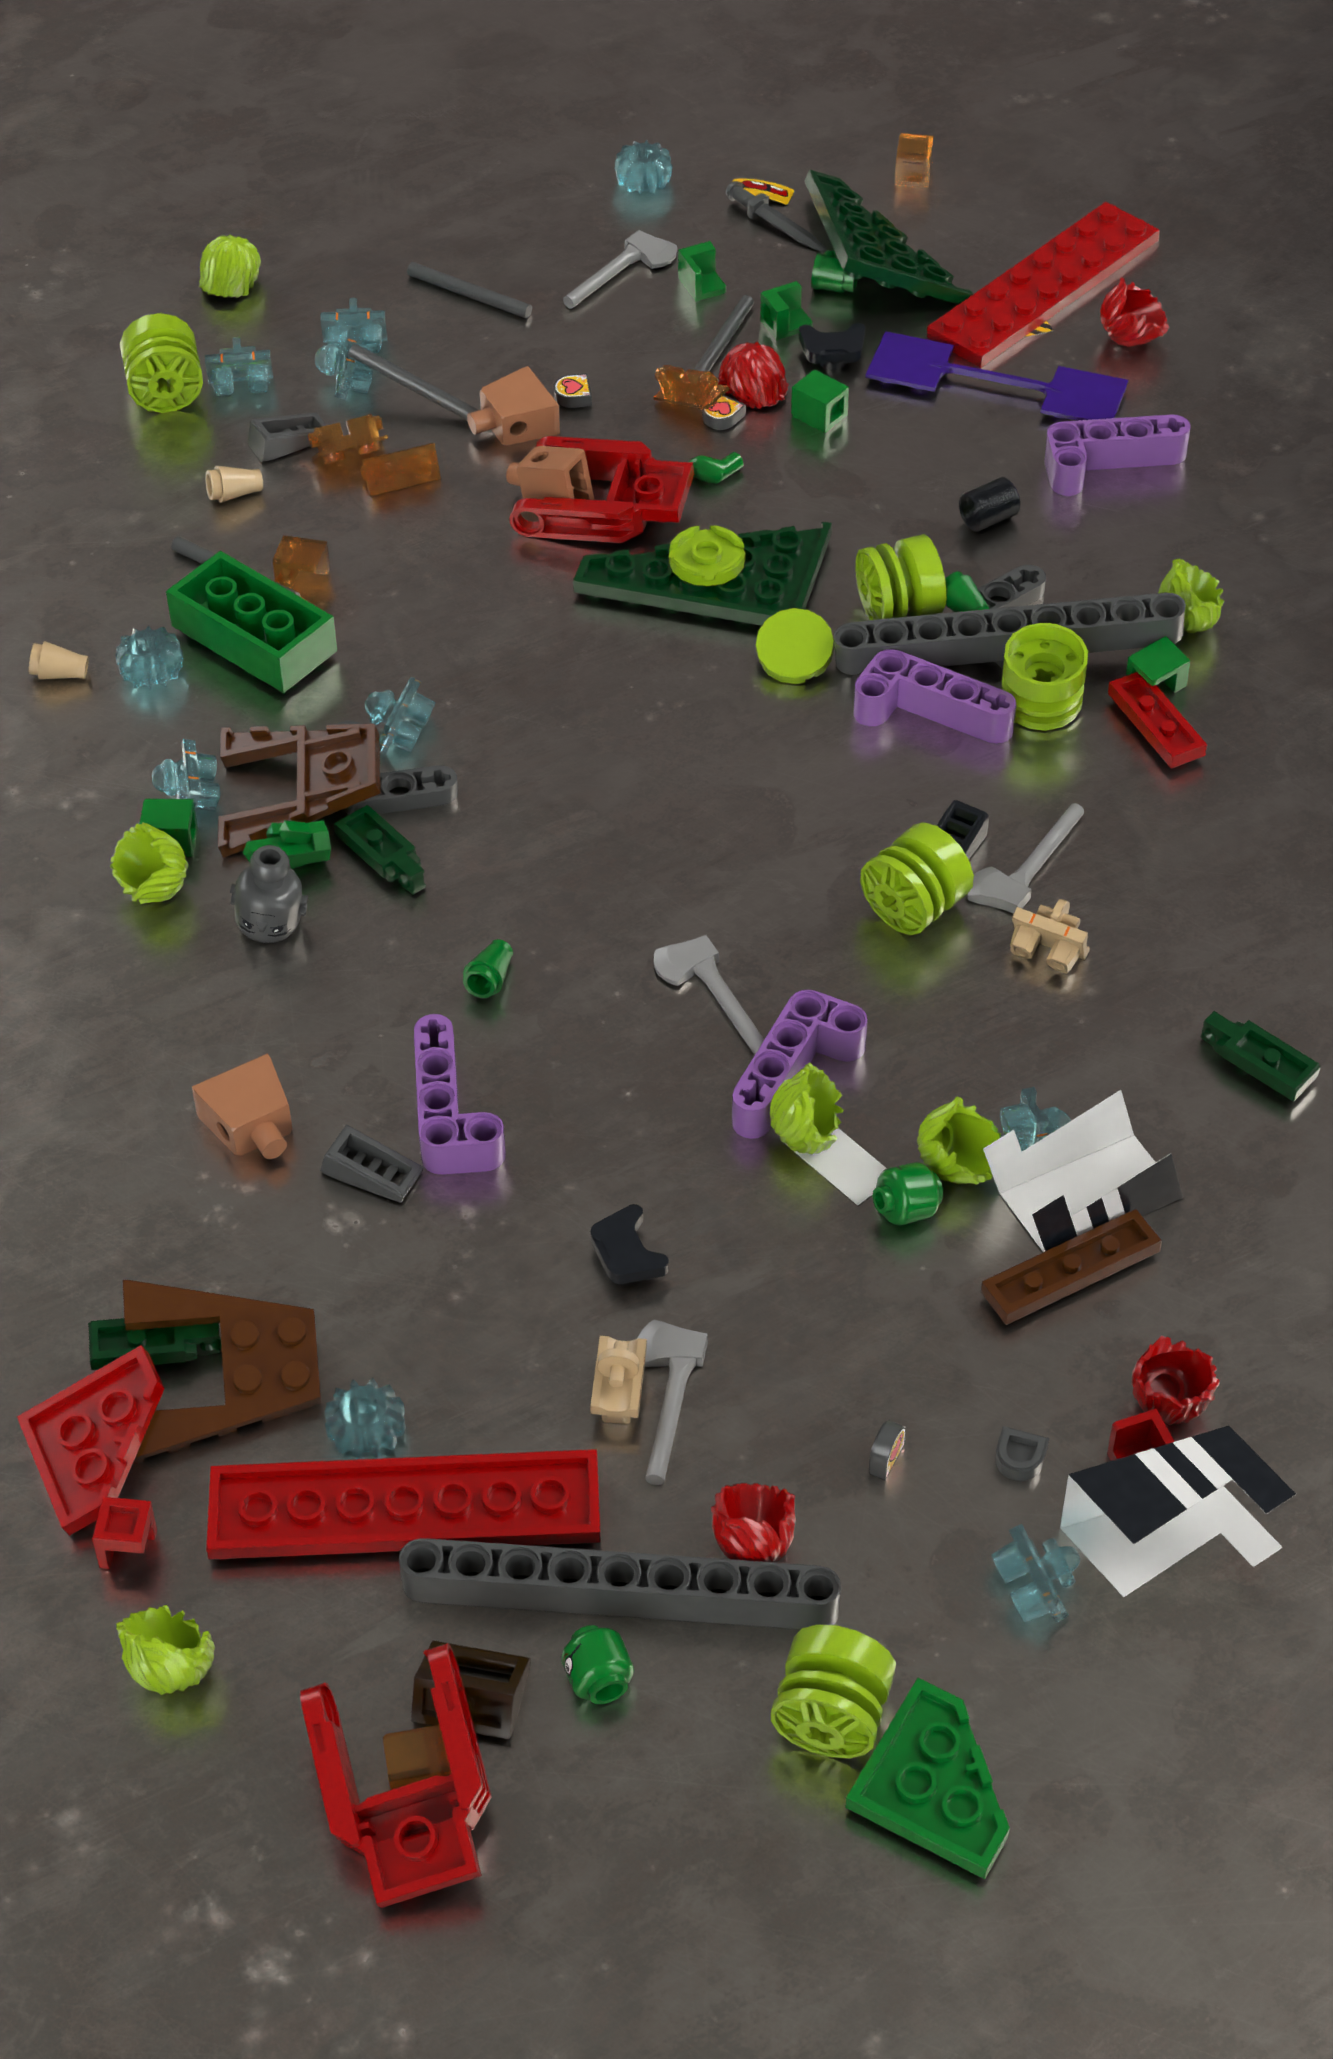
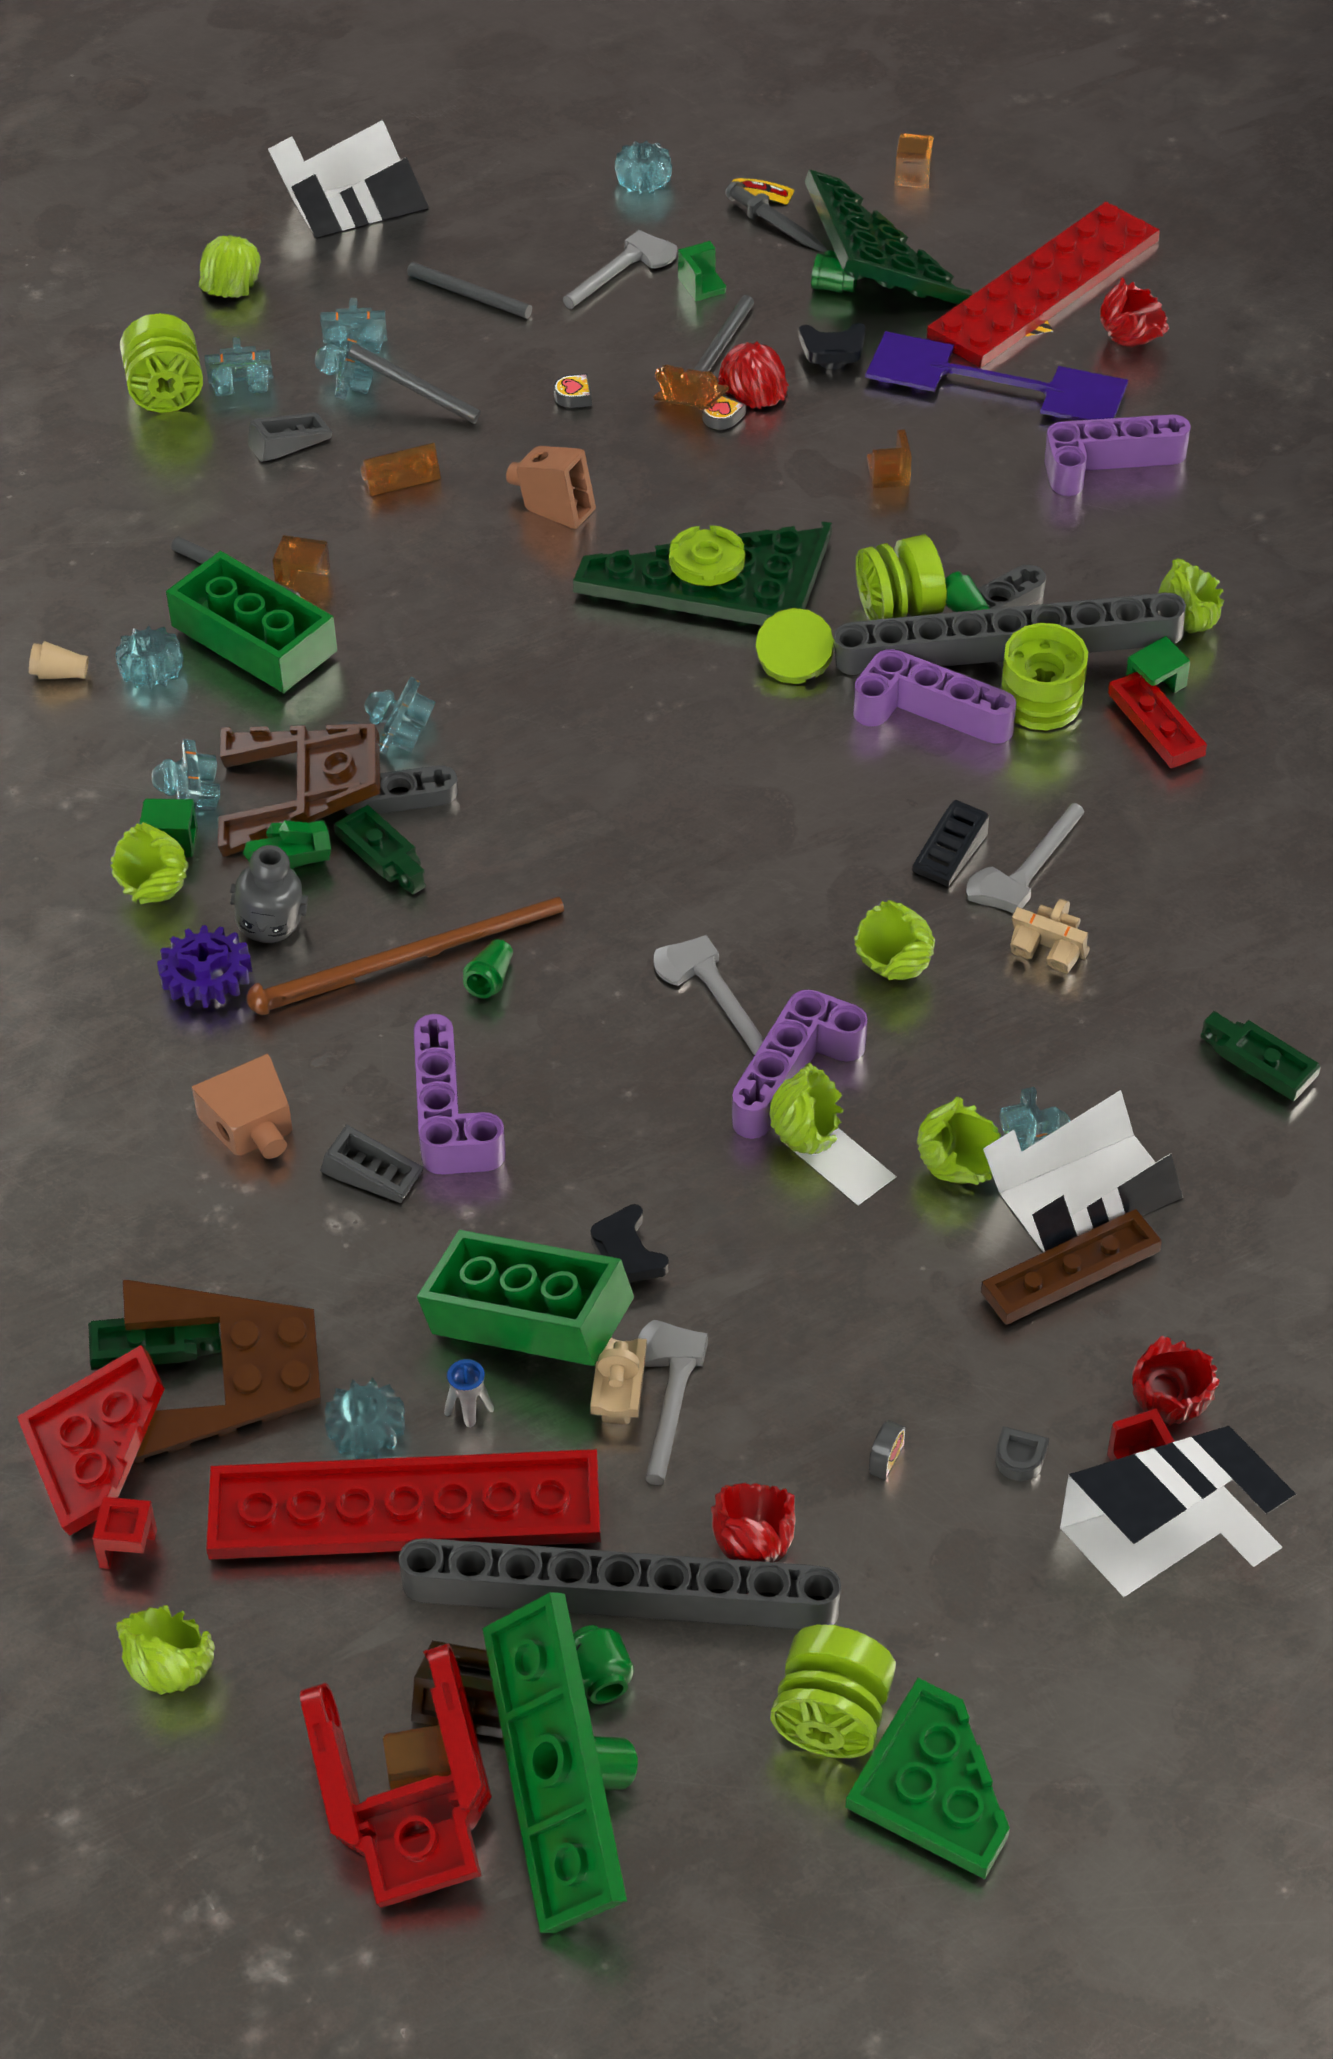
tan cone [205,465,263,503] -> none
clear orange hinge [308,413,389,464] -> none
nougat torso [467,366,560,446] -> none
red plate [509,436,694,543] -> none
green arm [688,452,744,484] -> none
green panel [760,281,813,341] -> none
green panel [791,370,849,433] -> none
lime wheel [860,822,974,935] -> none
green head [873,1162,943,1226] -> none
black piece [959,477,1021,532] -> none
clear light blue hips [991,1524,1081,1622] -> none
none -> dark purple gear [157,925,252,1008]
none -> dark orange bar [247,897,564,1015]
none -> sticker [268,120,429,238]
none -> green brick [417,1230,634,1366]
none -> piece [444,1359,494,1428]
none -> green plate [482,1592,638,1933]
none -> lime hair [854,900,935,981]
none -> clear orange panel [867,429,912,488]

